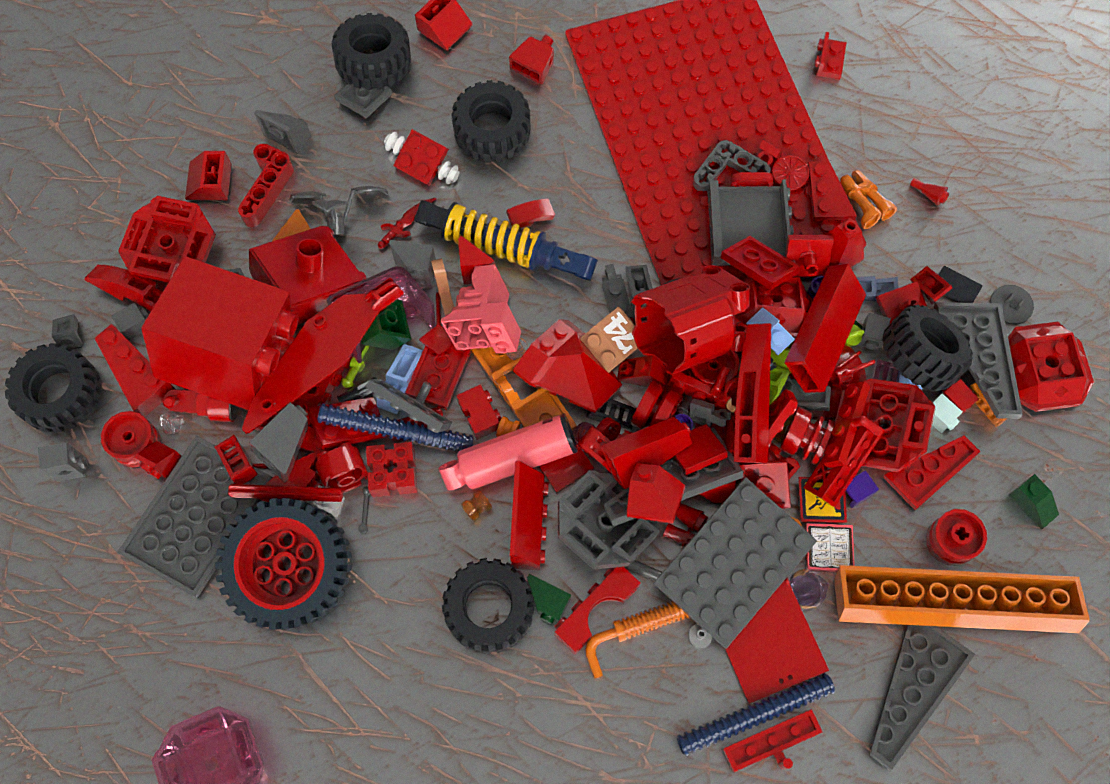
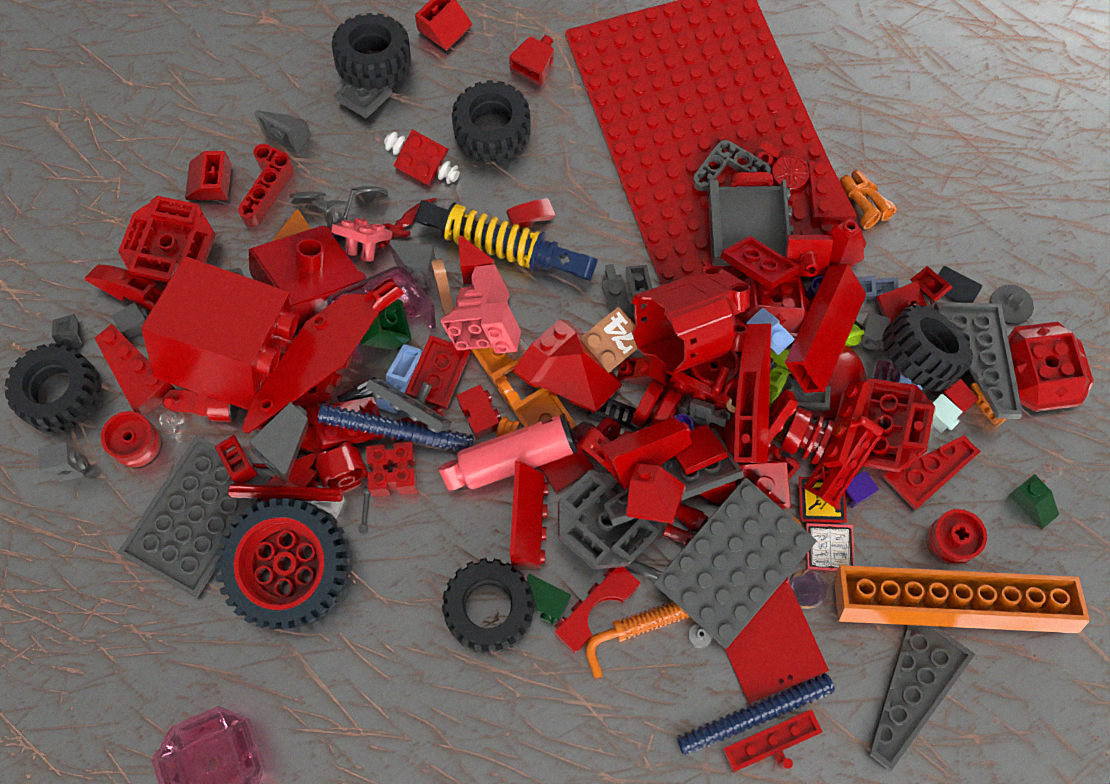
red slope [134,441,182,480] -> none
lime sword [341,345,370,388] -> none
red piece [419,292,453,356] -> none
clear orange wheel [461,490,493,522] -> none
red bracket [814,32,847,80] -> none
red plant [830,350,875,391] -> none
red cone [910,178,950,206] -> none
none -> coral plate [331,218,393,261]

